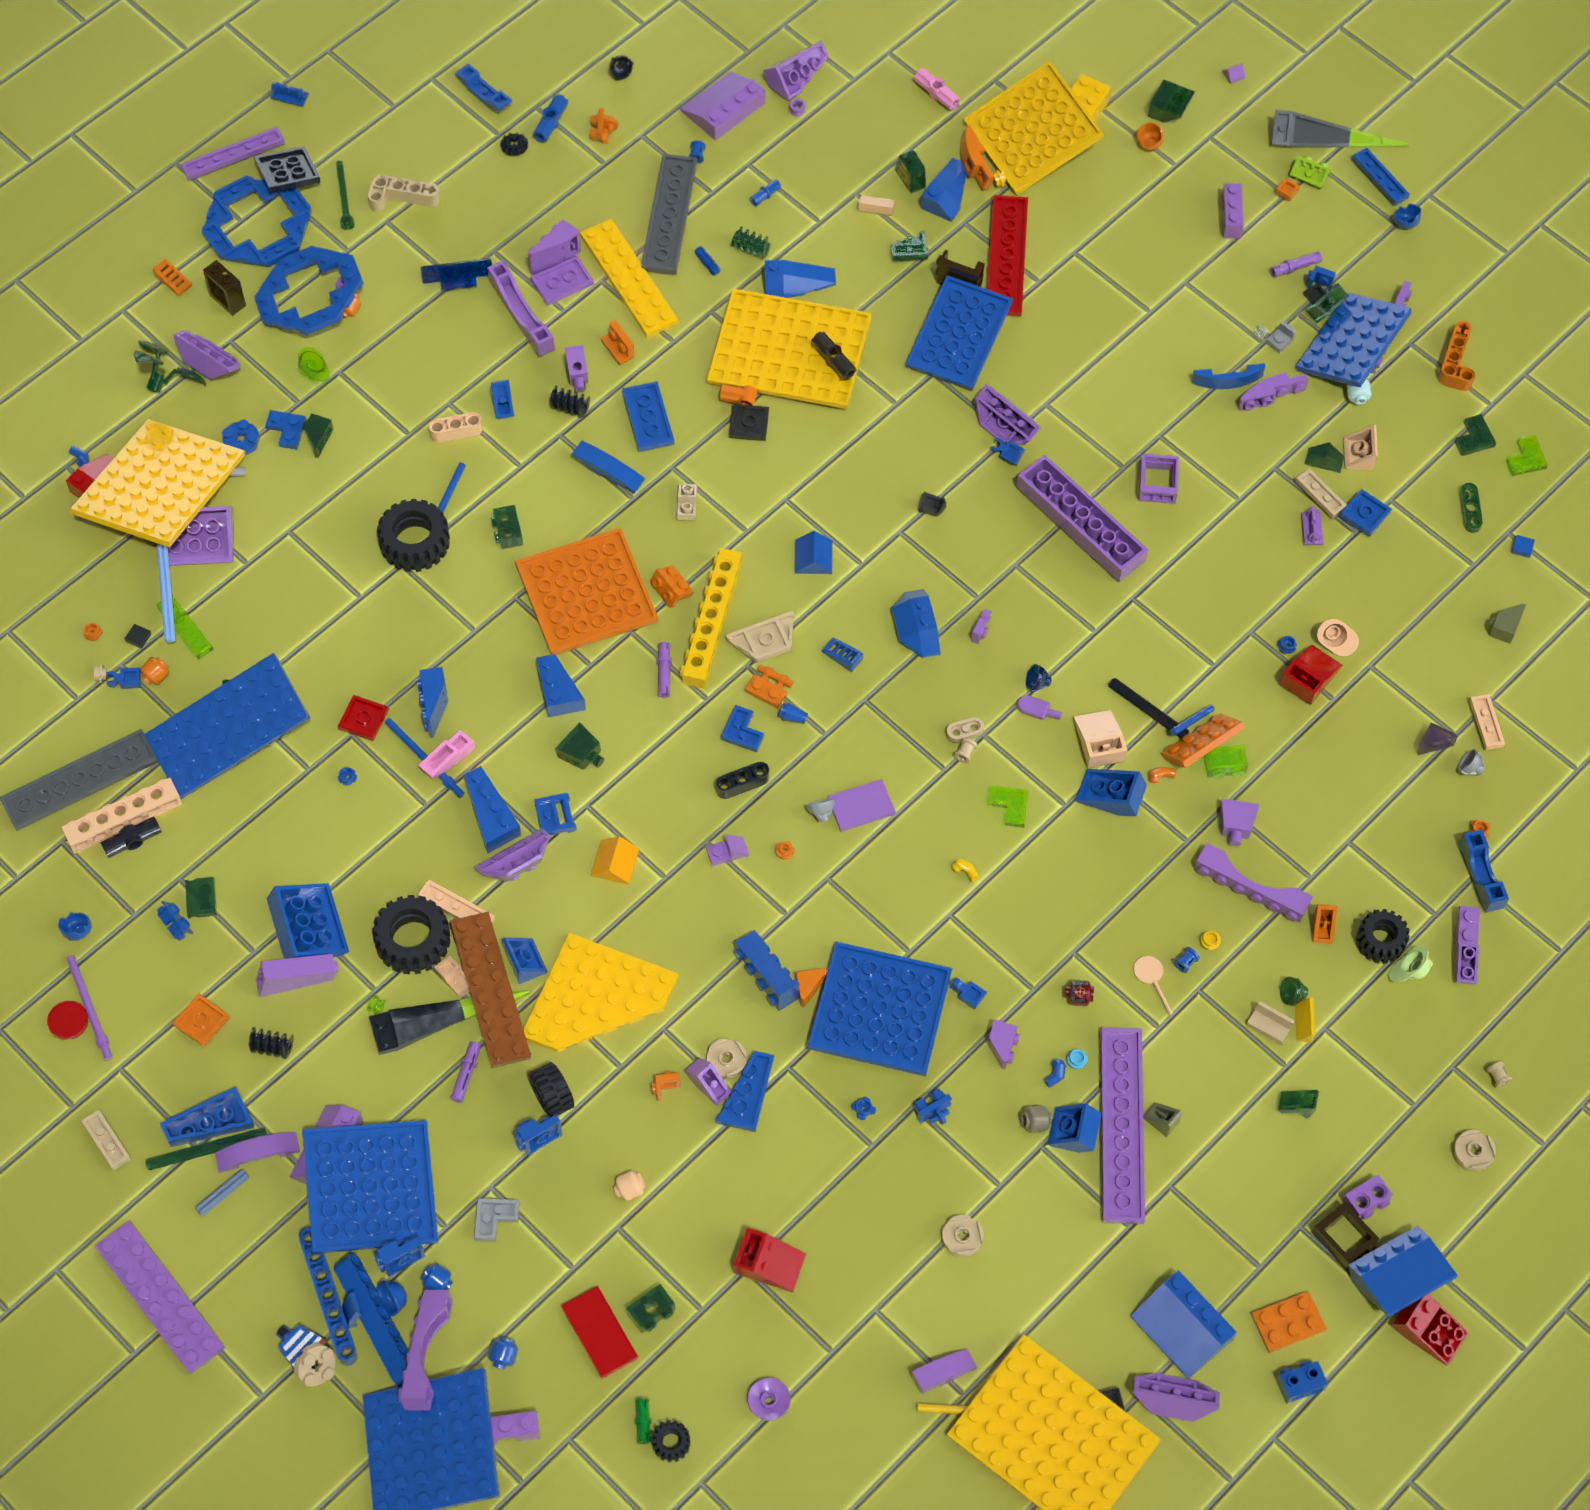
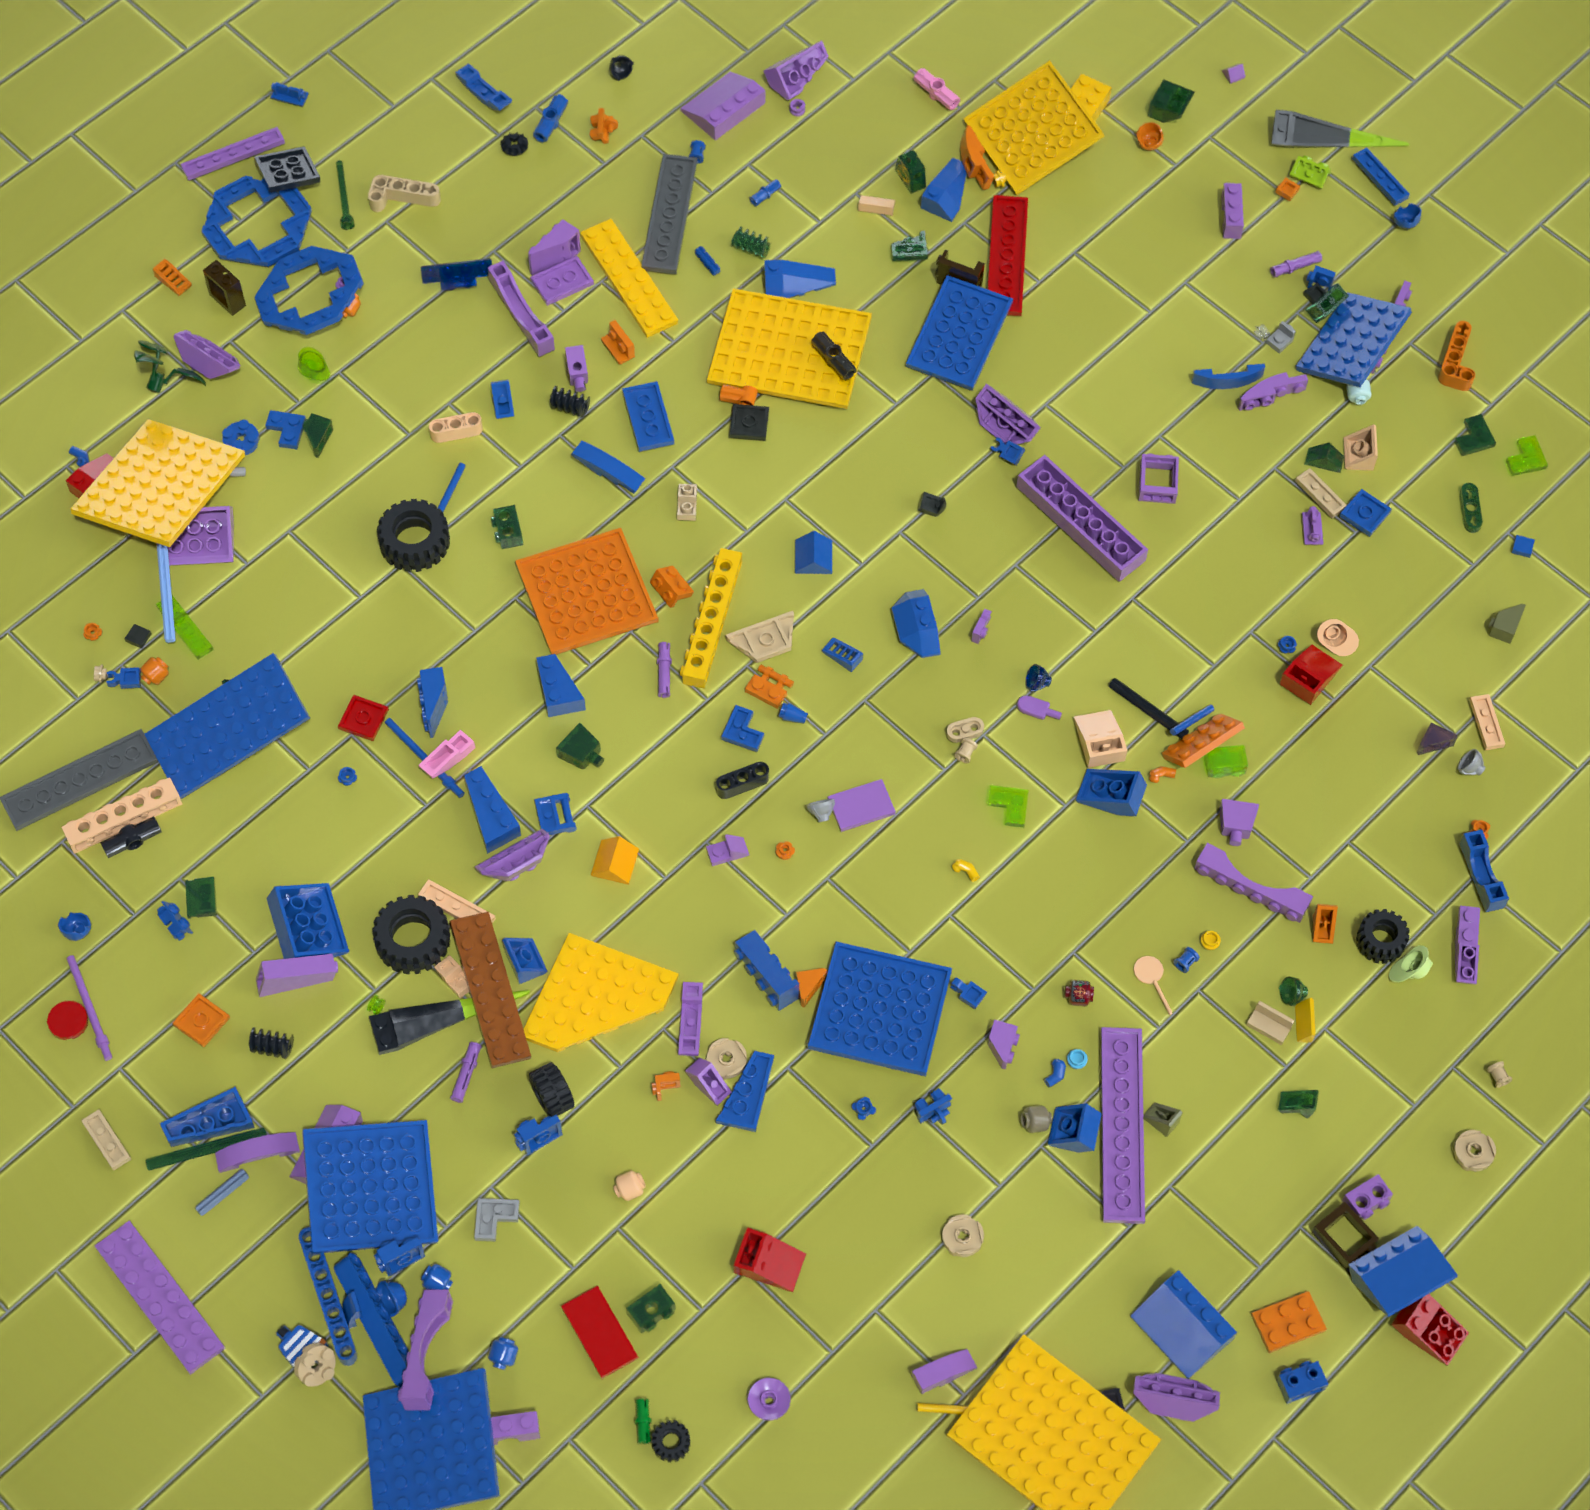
none -> medium lavender slope [678,982,703,1056]

